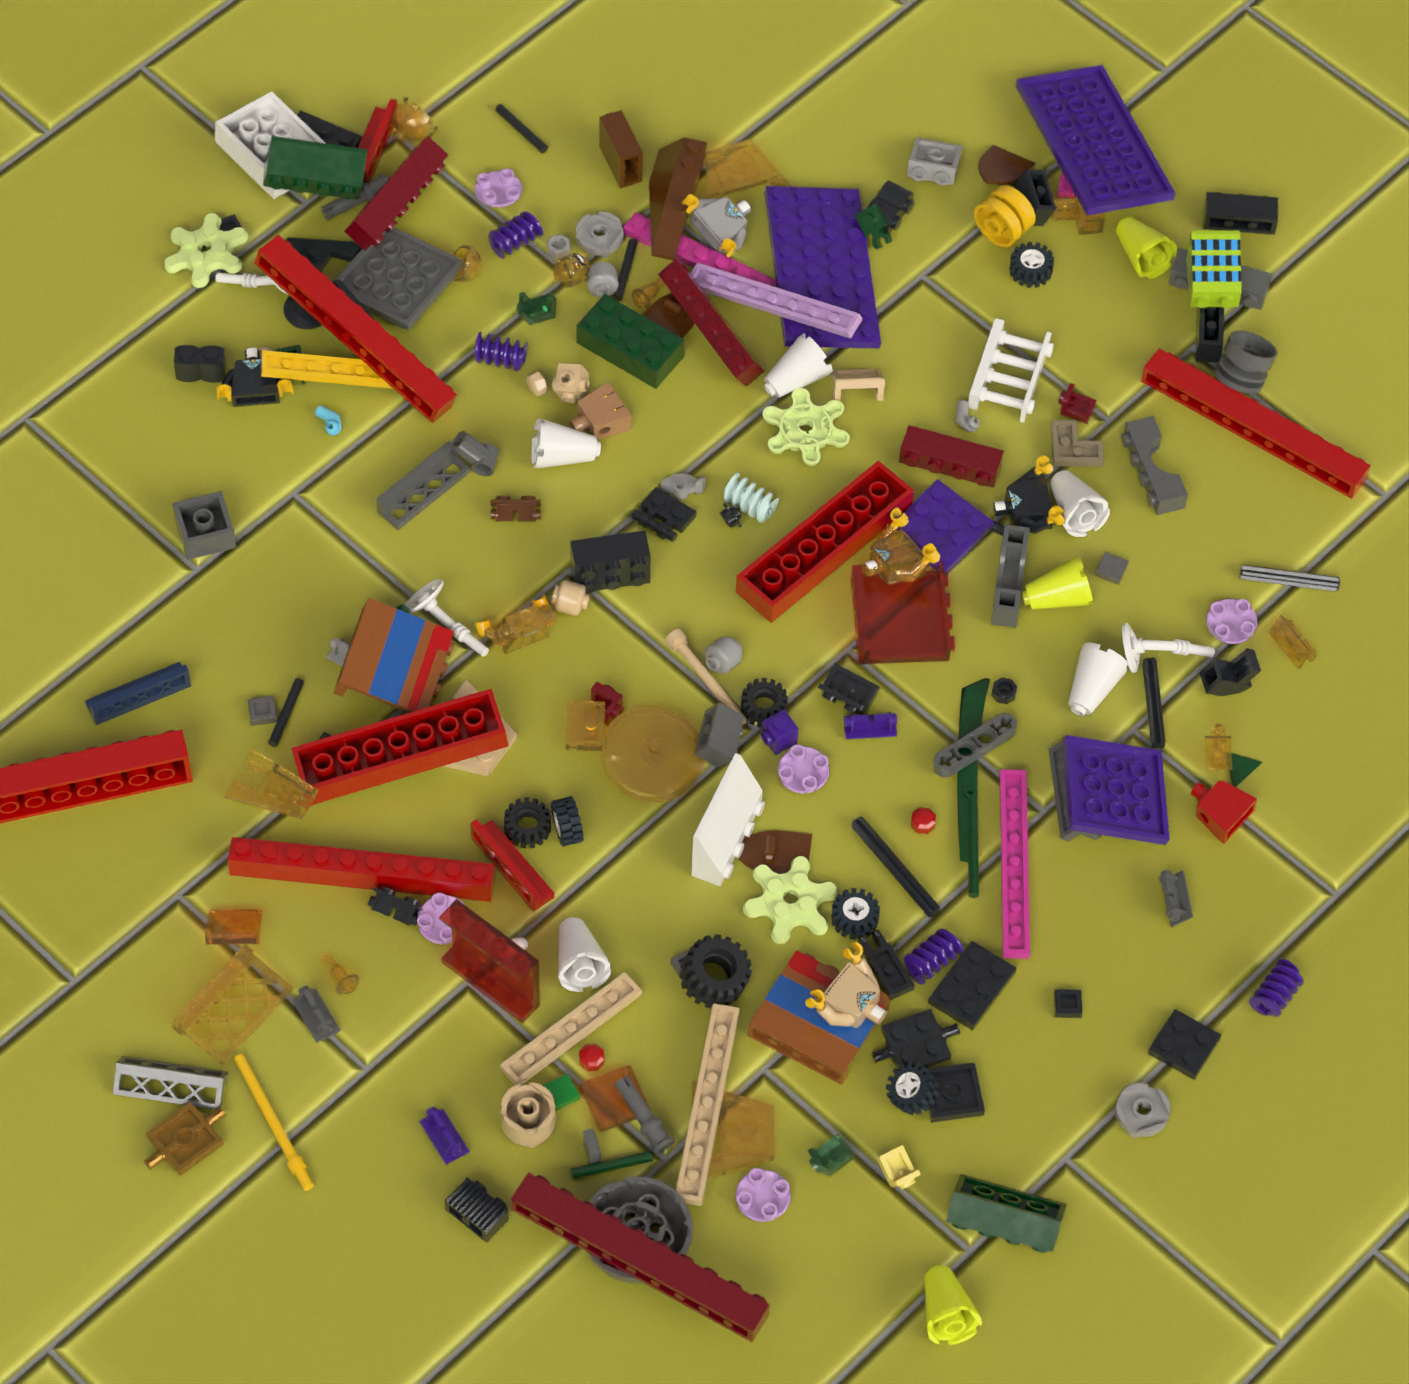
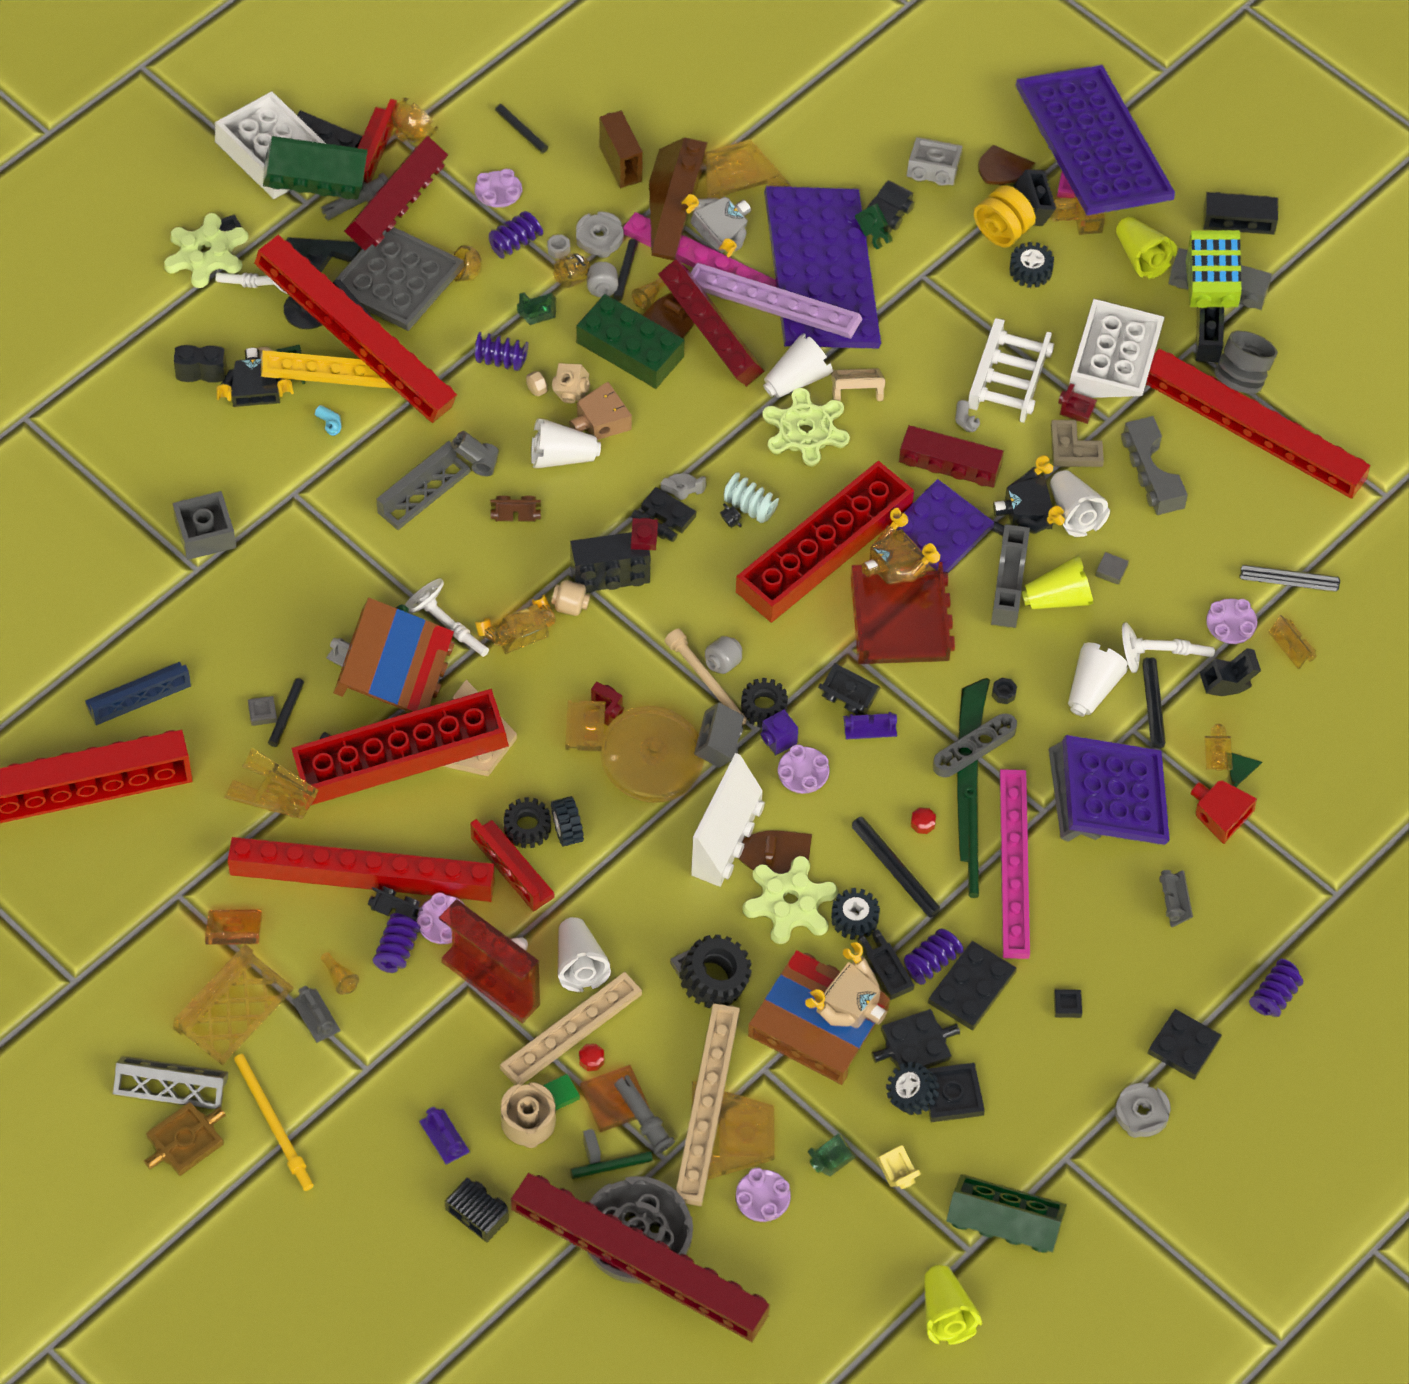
none -> dark purple piece [372,913,421,973]
none -> dark red bracket [631,517,658,551]
none -> white slope [1069,299,1164,398]

